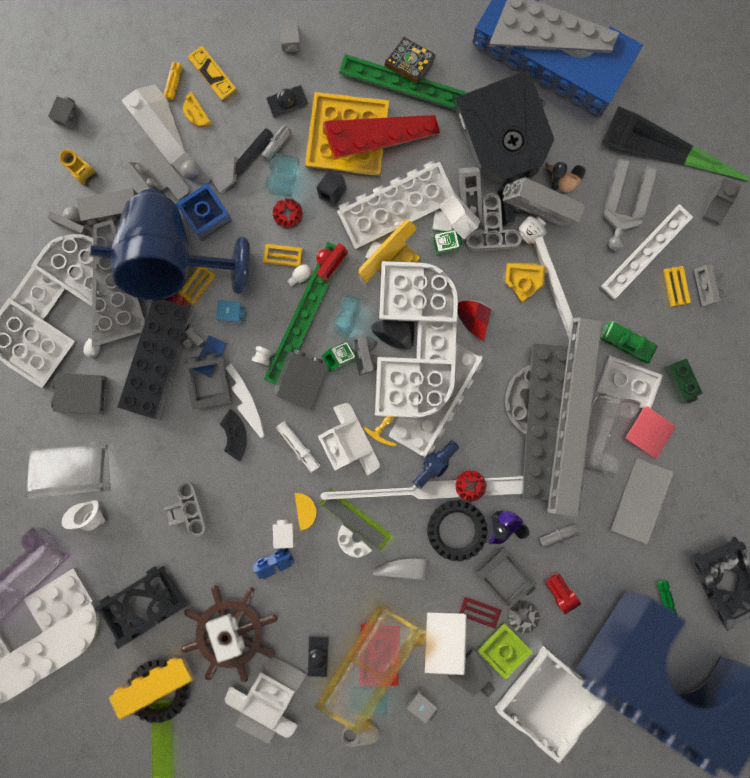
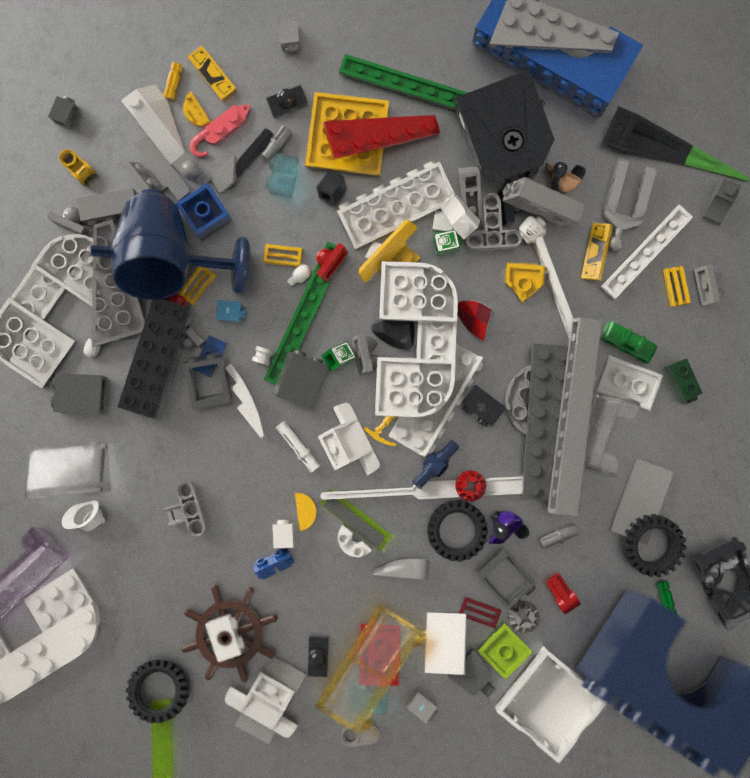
black fence [95,566,188,649] -> none
yellow brick [109,657,195,720] -> none
black tile [219,409,247,462] -> none
red gear [273,198,303,228] -> none
clear light blue brick [334,294,361,337] -> none
tile [384,37,436,84] -> none
coral slope [624,406,676,459] -> none
none -> coral plate [190,104,251,157]
none -> black brick [461,384,506,427]
none -> yellow tile [581,223,613,281]
none -> black tyre [622,514,687,577]

